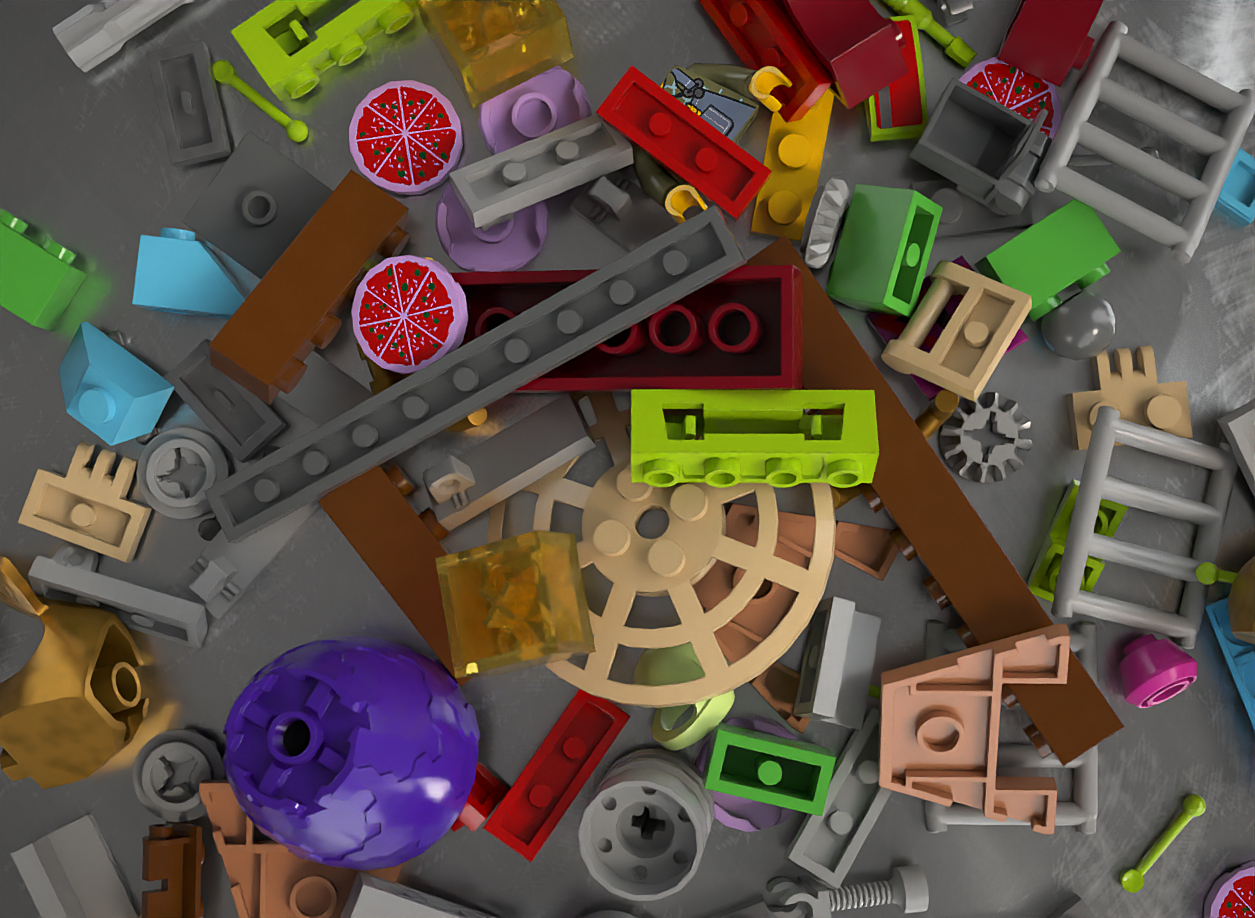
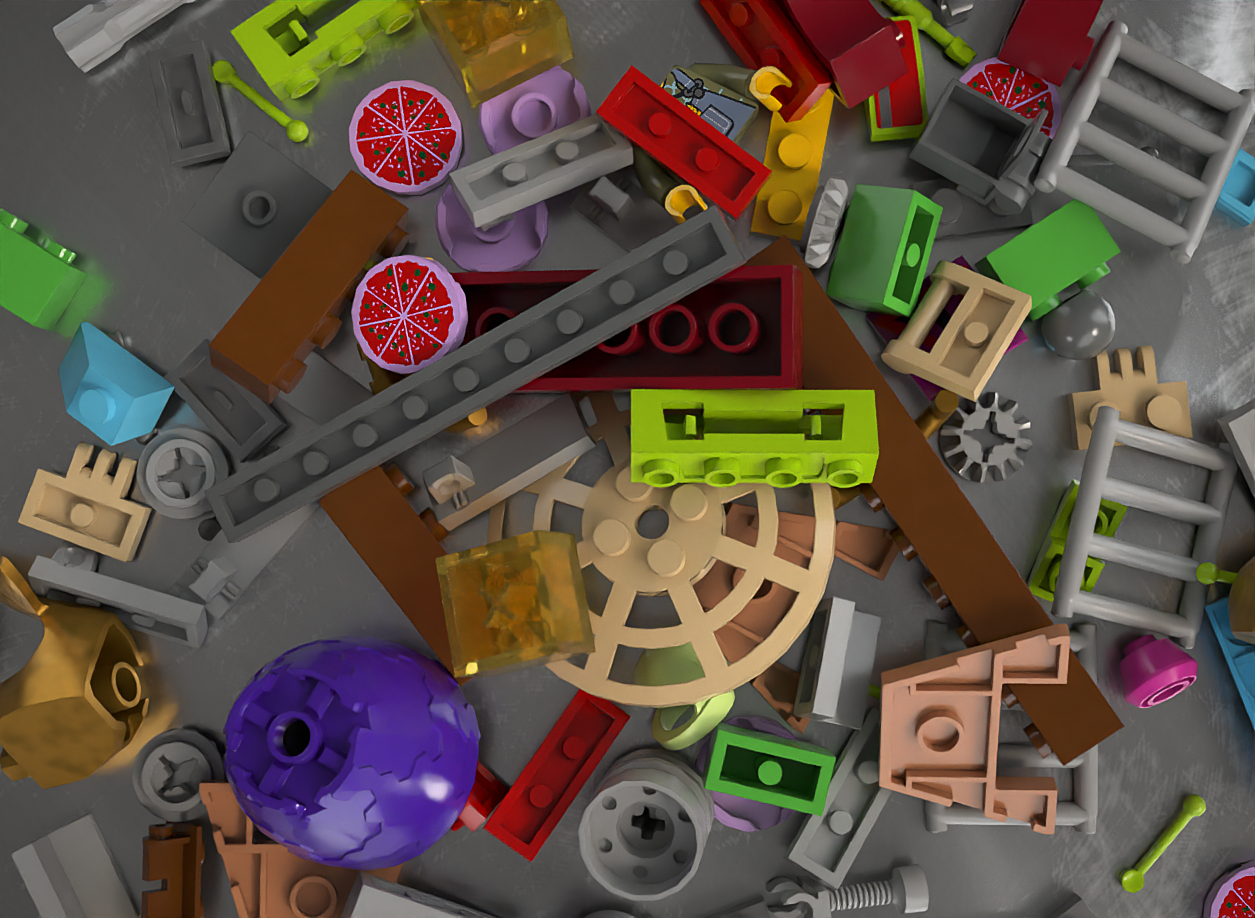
medium azure slope [132,228,248,320] -> none

